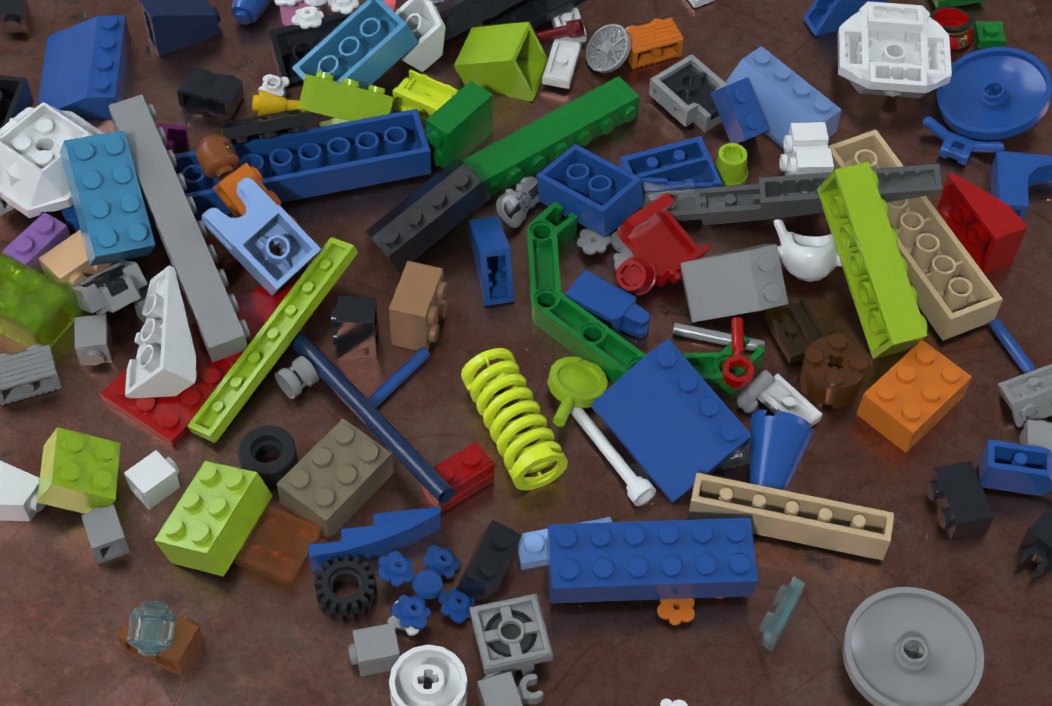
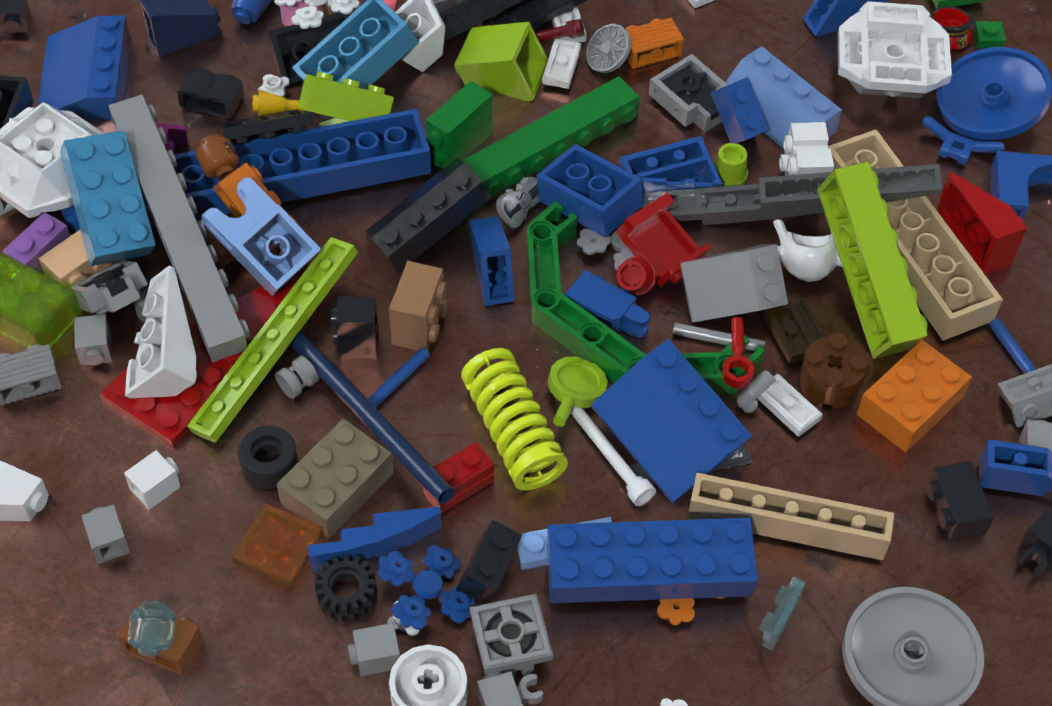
lime brick [37,427,121,514] -> none
lime brick [154,461,273,577] -> none
neon yellow hinge [393,69,458,124] -> none
blue cone [749,410,814,491] -> none

